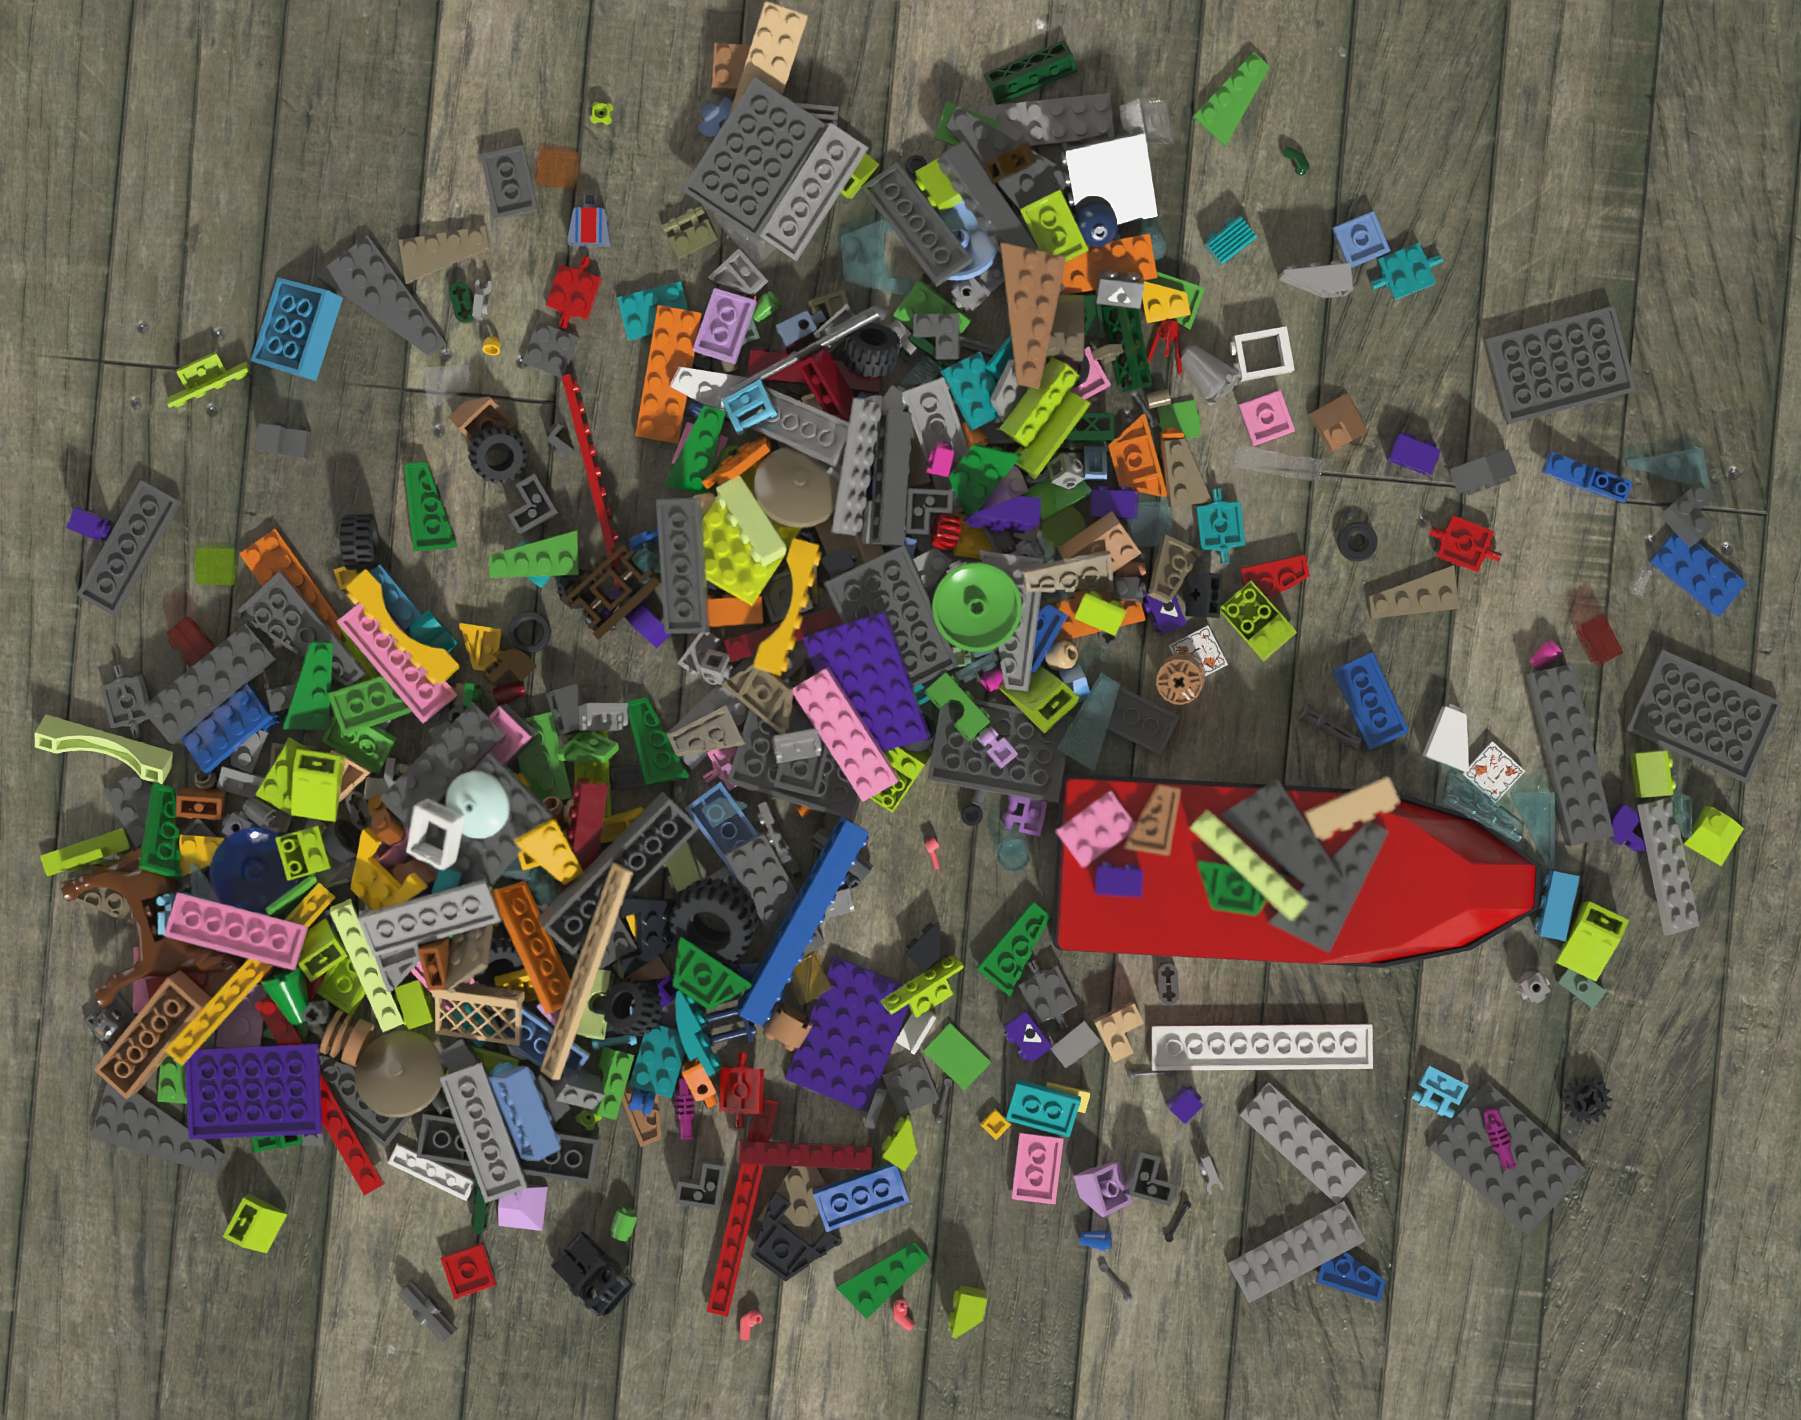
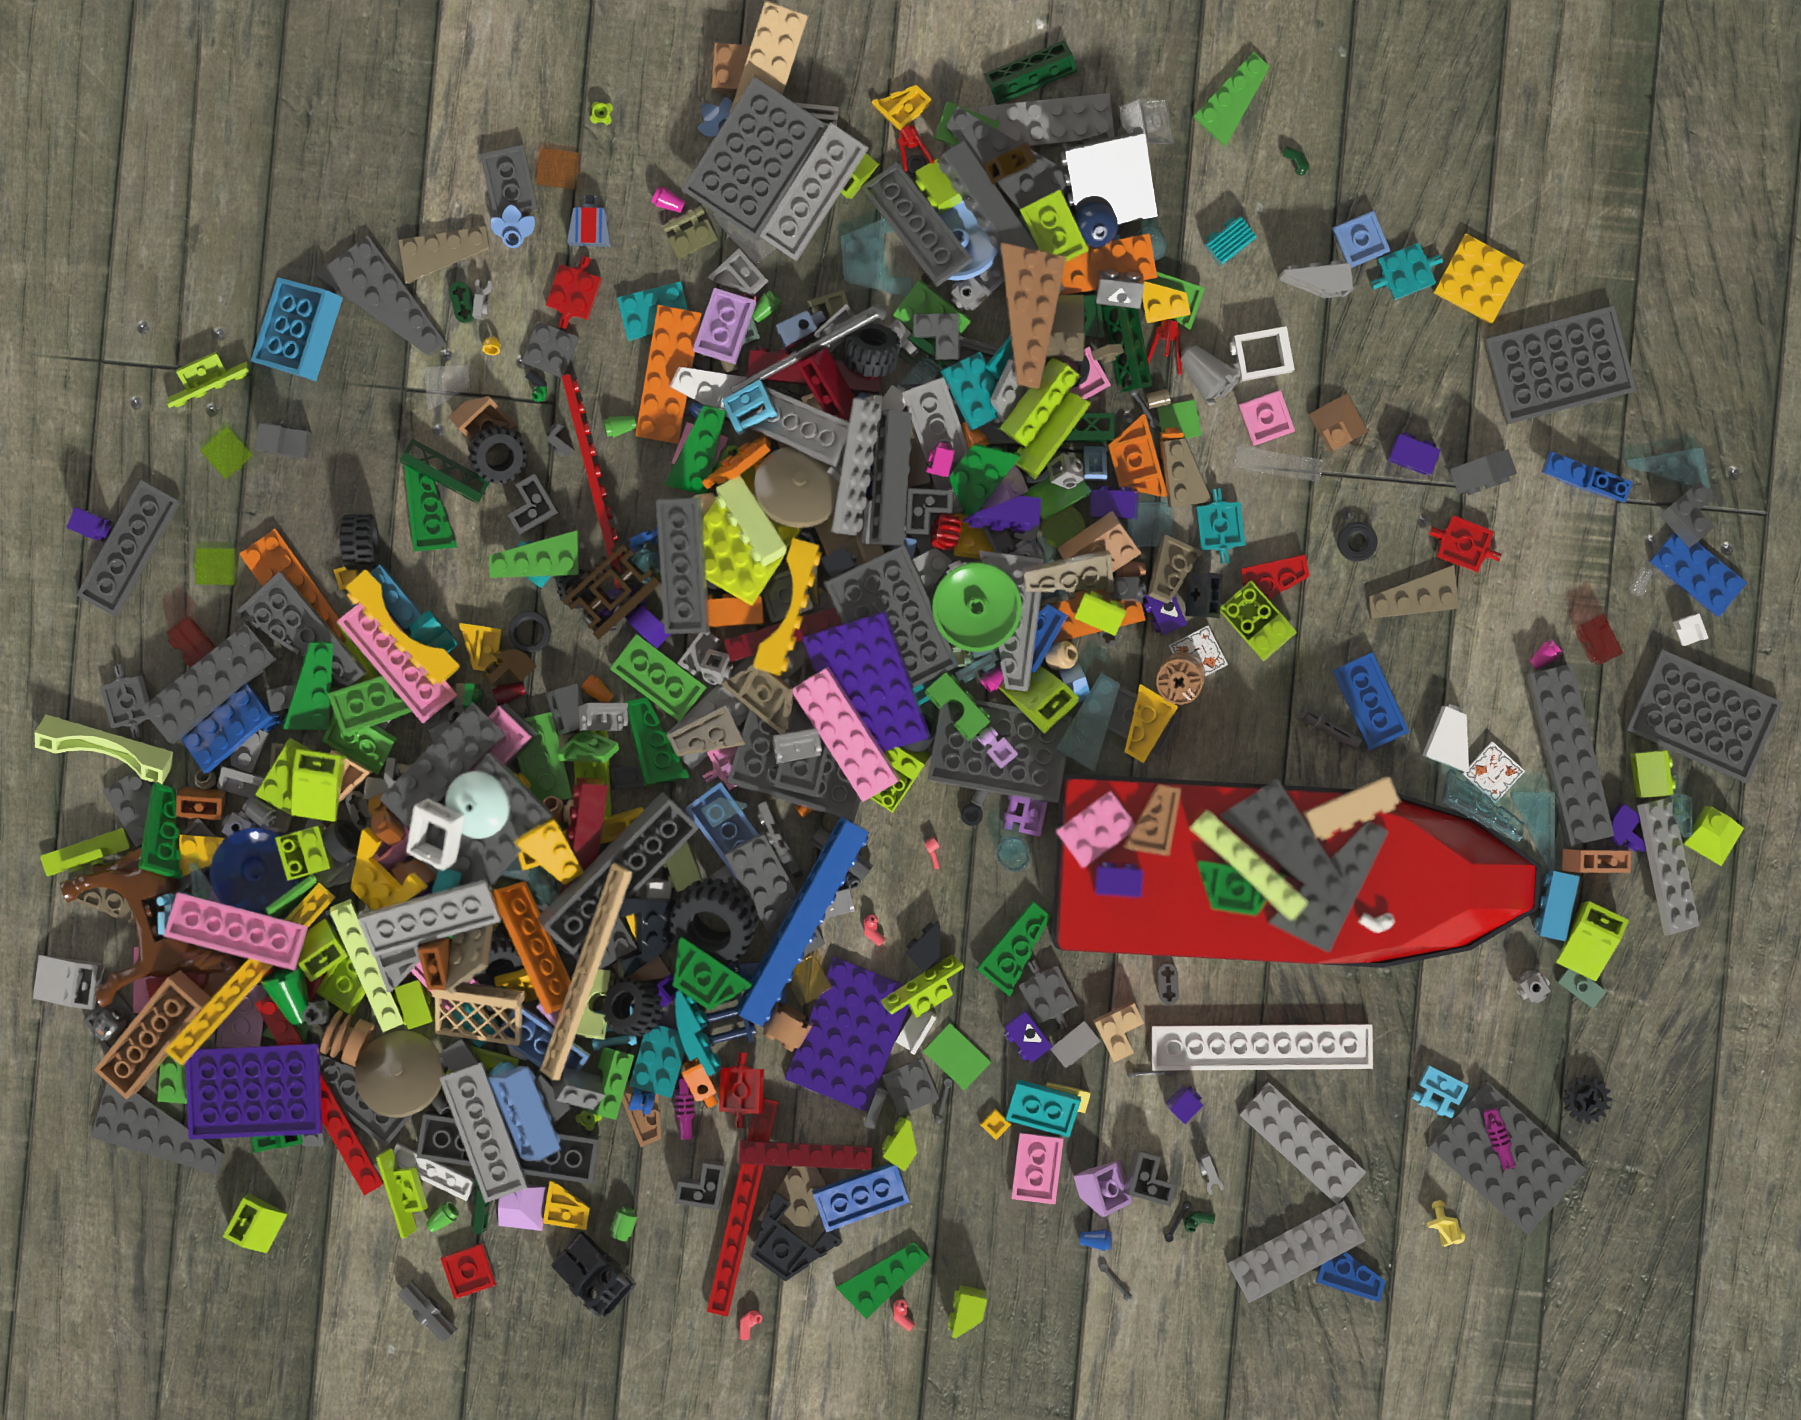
none -> light grey slope [33,955,105,1010]
none -> clear neon green piece [200,427,253,480]
none -> lime bracket [376,1148,428,1238]
none -> dark green fence [399,438,490,505]
none -> bright green cone [426,1202,459,1233]
none -> medium blue plate [491,204,535,248]
none -> arm [525,369,547,402]
none -> yellow wing [543,1180,591,1230]
none -> orange cone [581,674,614,703]
none -> bright green cone [603,416,637,438]
none -> bright green plate [610,634,707,722]
none -> white brick [635,878,672,899]
none -> dark pink cone [651,186,685,213]
none -> coral arm [863,914,886,946]
none -> yellow wing [871,85,933,131]
none -> red plant [897,125,935,172]
none -> yellow wing [1125,684,1178,763]
none -> dark green arm [1184,1211,1215,1233]
none -> white arm [1359,913,1394,932]
none -> light yellow piece [1427,1200,1465,1246]
none -> yellow plate [1433,234,1524,324]
none -> nougat slope [1562,849,1631,873]
none -> white panel [1673,614,1708,646]

